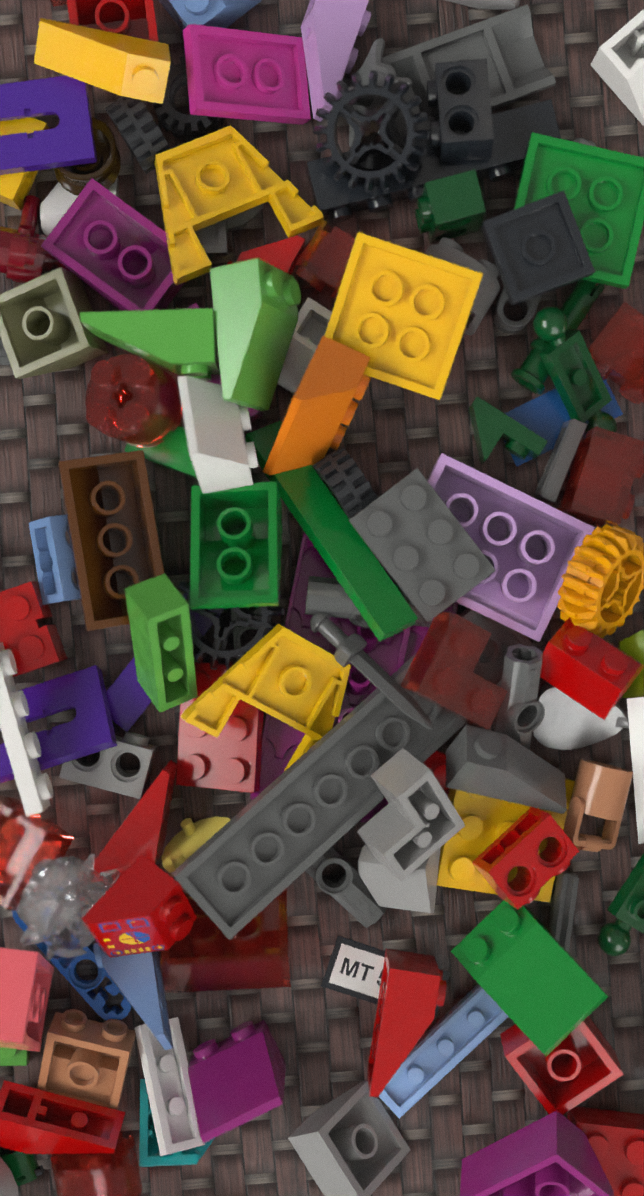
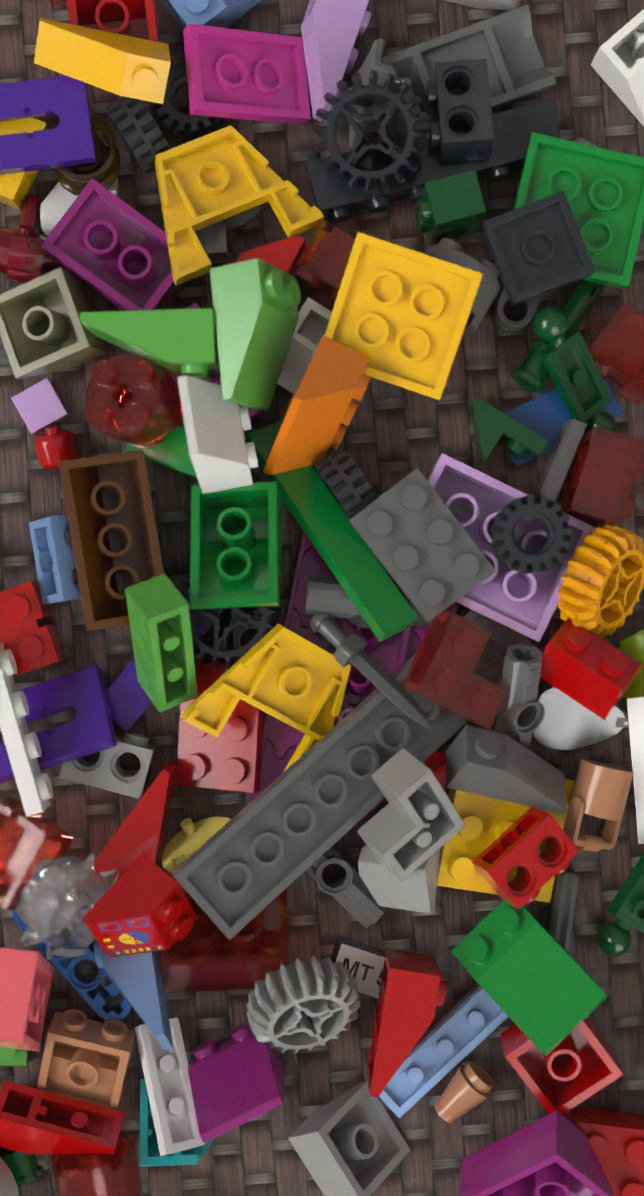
none -> lavender tile [11,378,70,435]
none -> red piece [34,425,79,469]
none -> light grey gear [246,956,361,1054]
none -> nougat cone [434,1061,495,1124]
none -> black tyre [490,495,573,574]

